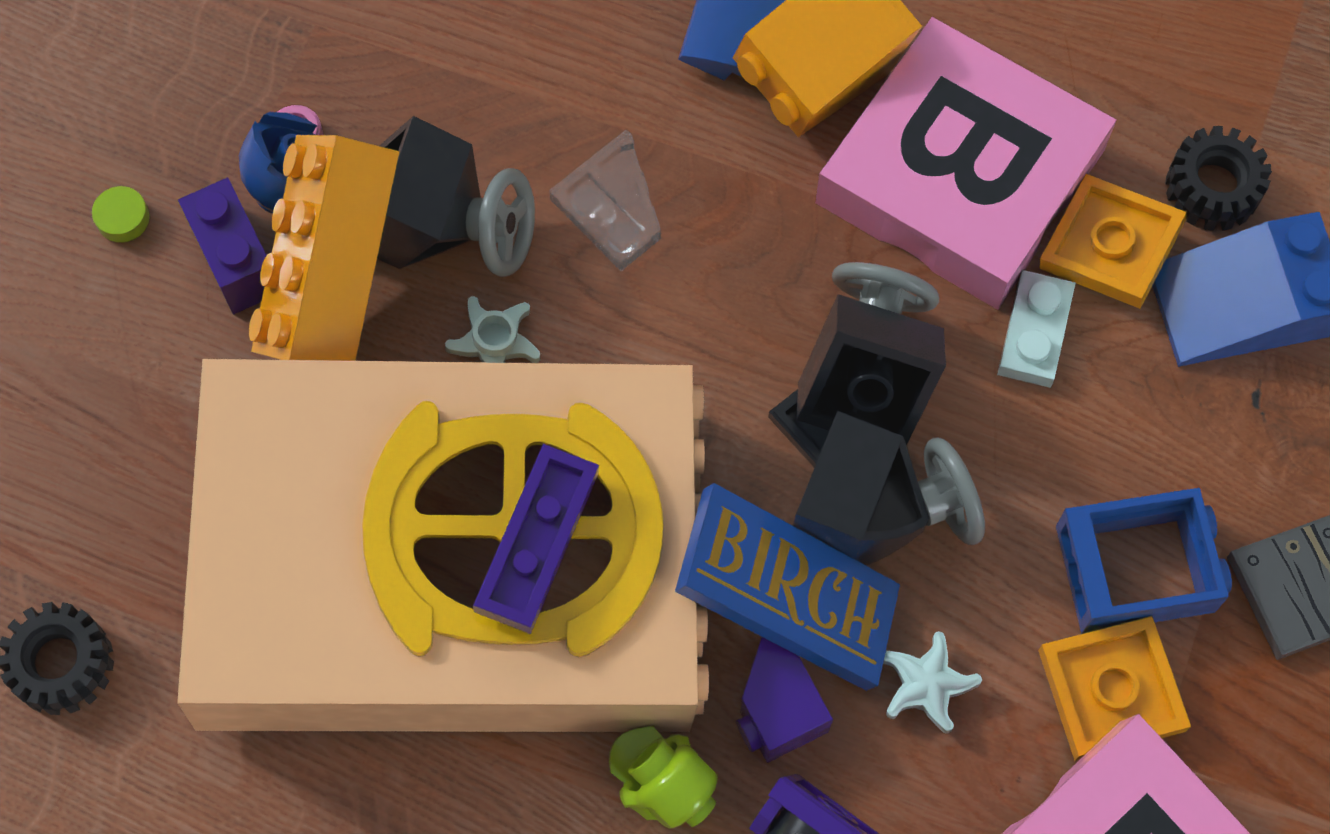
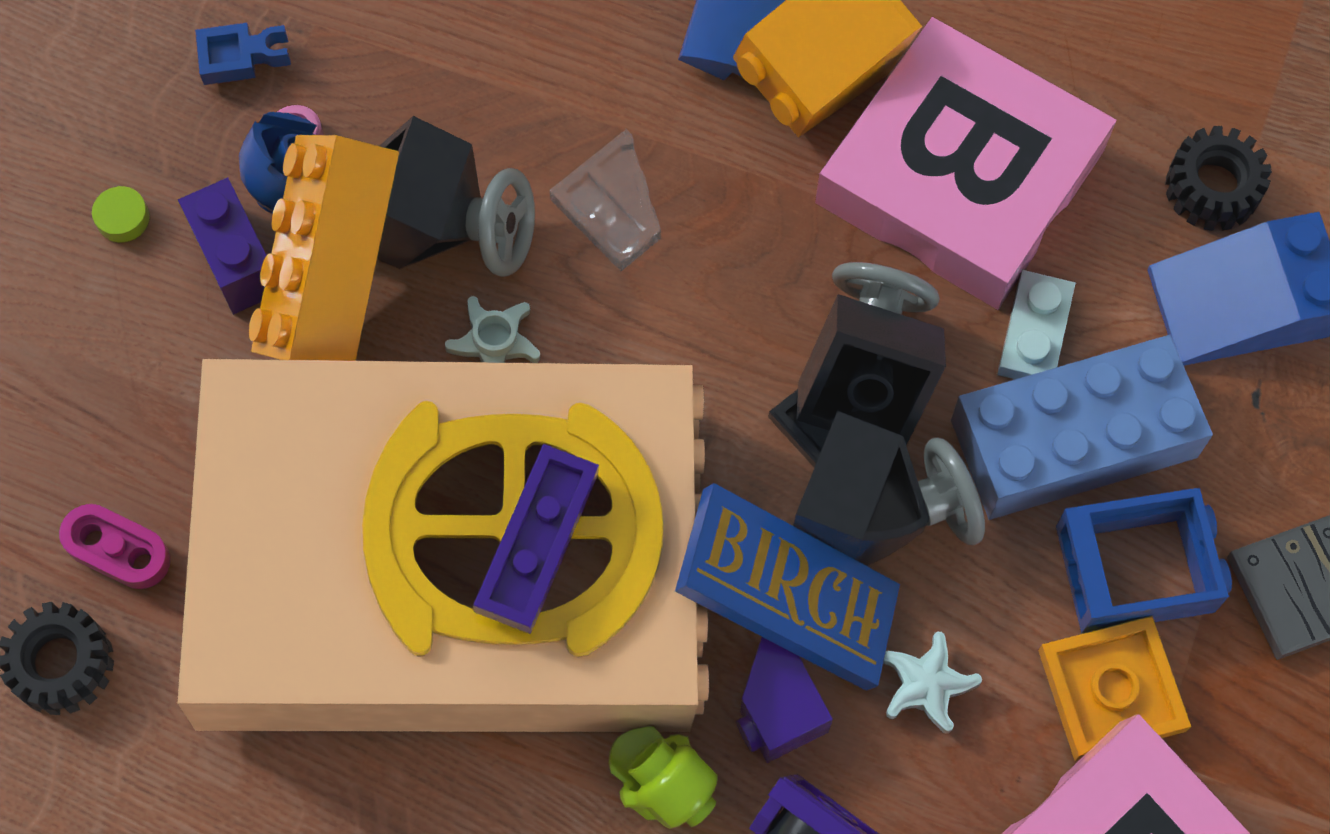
light orange plate [1040,174,1187,309] -> none
none -> dark pink plate [59,504,170,589]
none -> blue plate [195,23,291,85]
none -> medium blue brick [951,335,1213,520]

